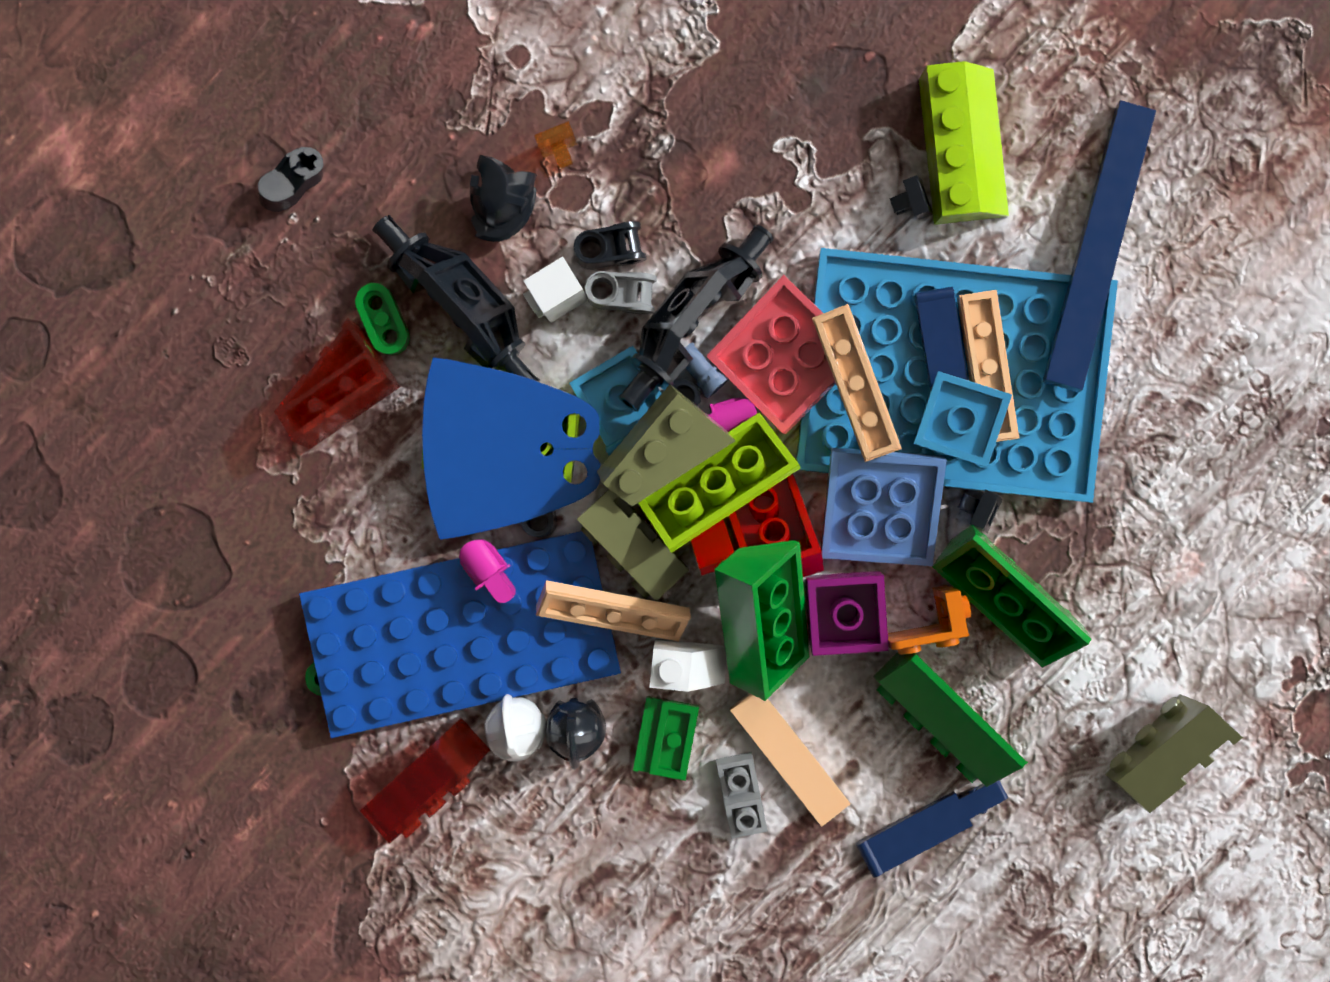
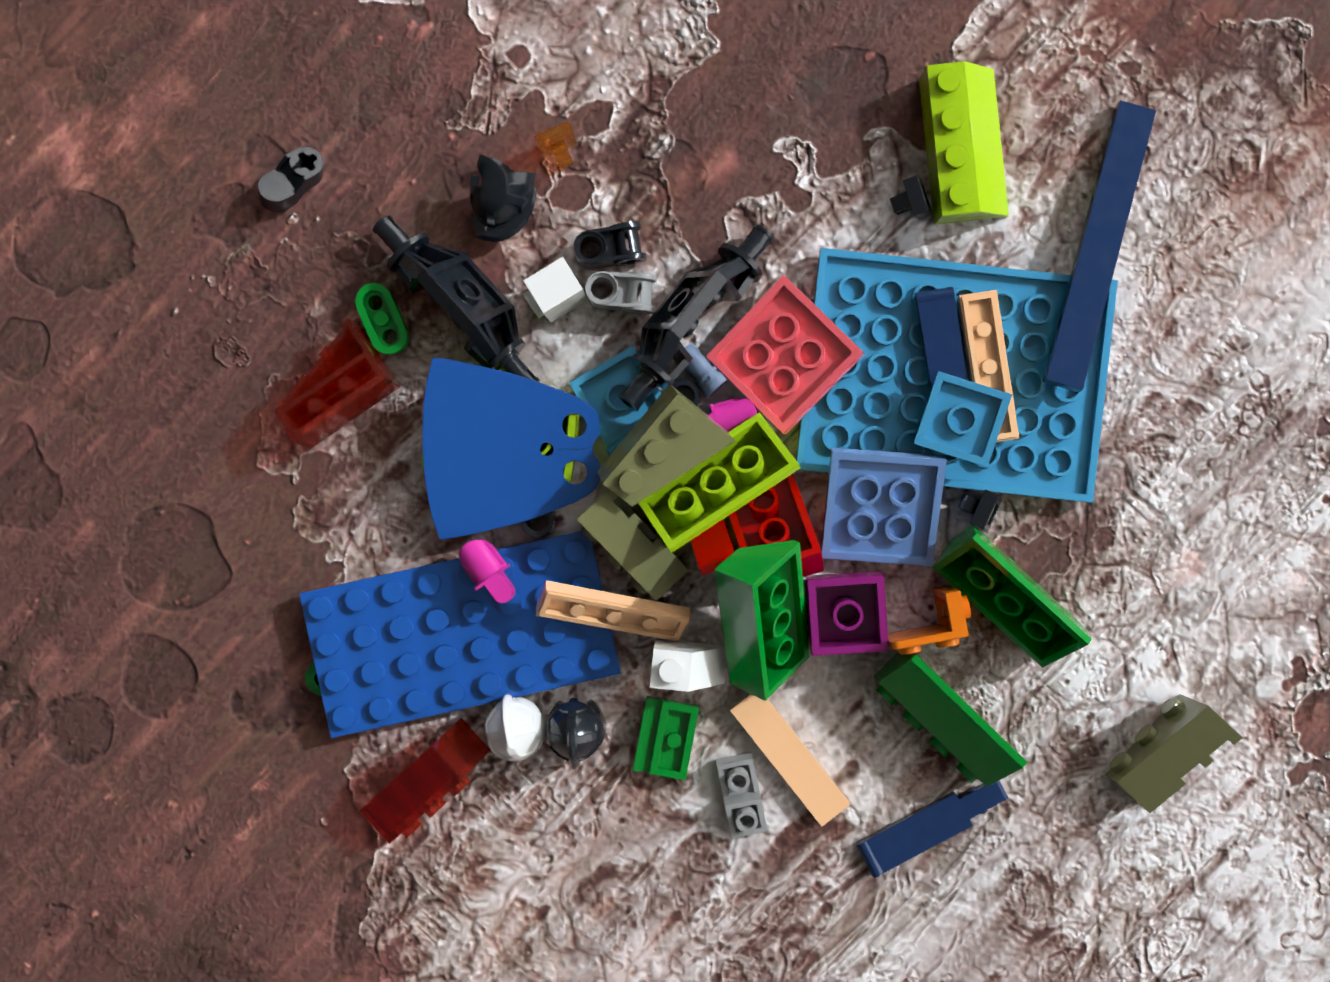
light nougat tile [812,304,902,462] -> none

